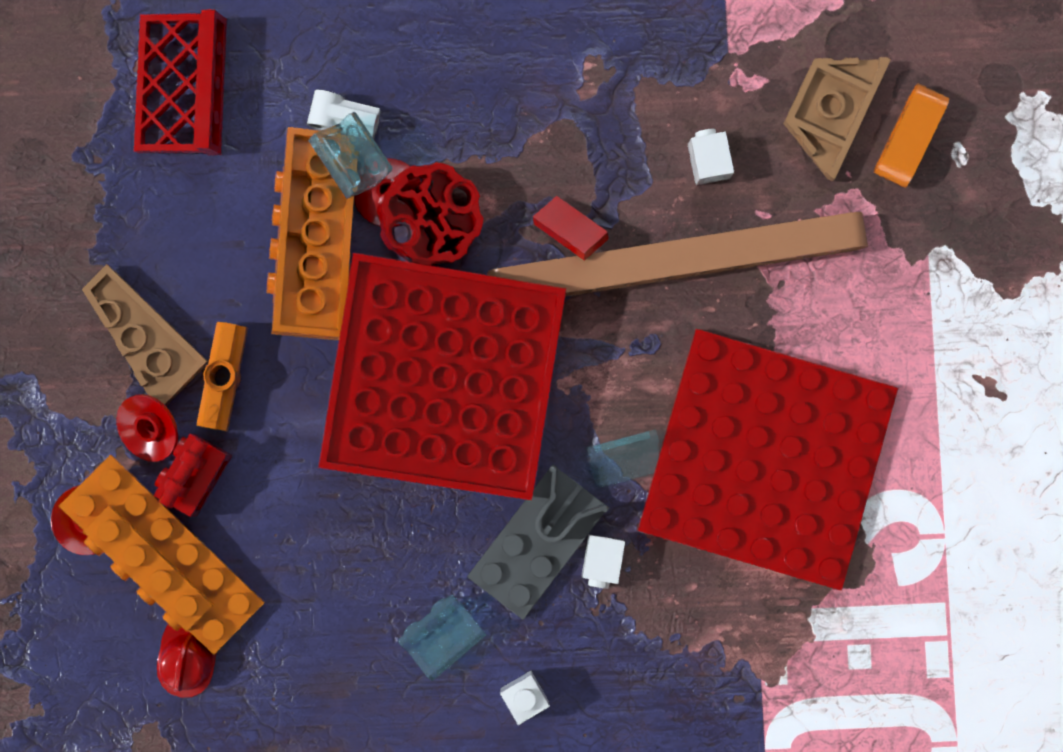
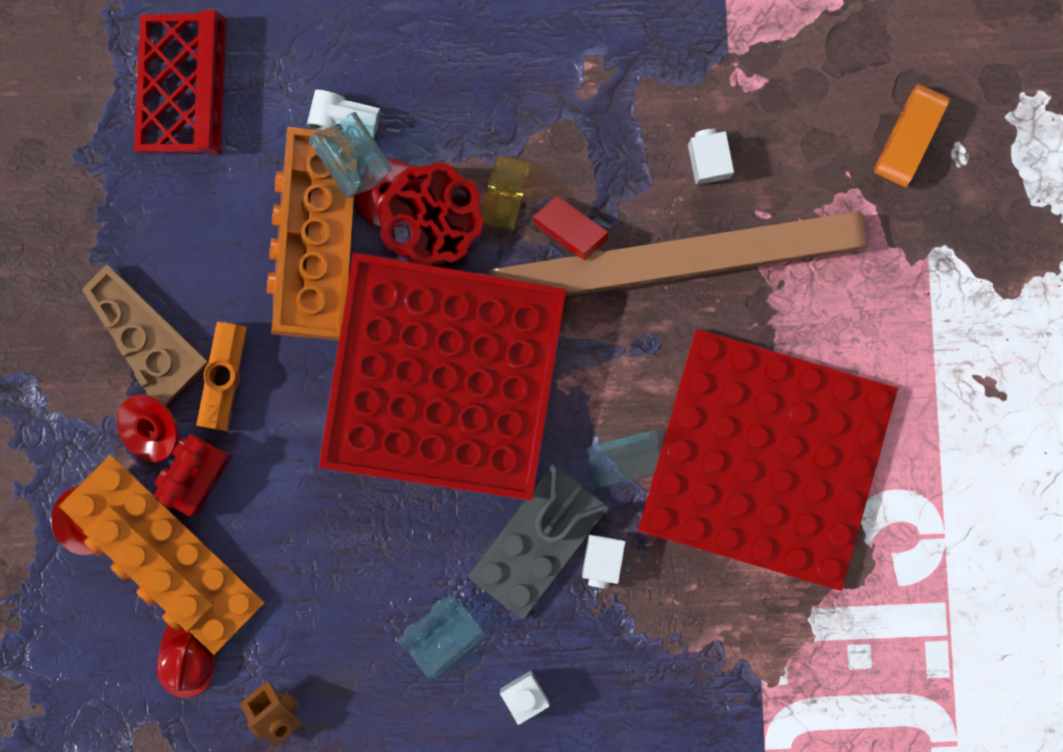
medium nougat wing [783,57,891,182] -> none
none -> dark orange brick [240,681,303,746]
none -> clear yellow slope [482,155,531,231]

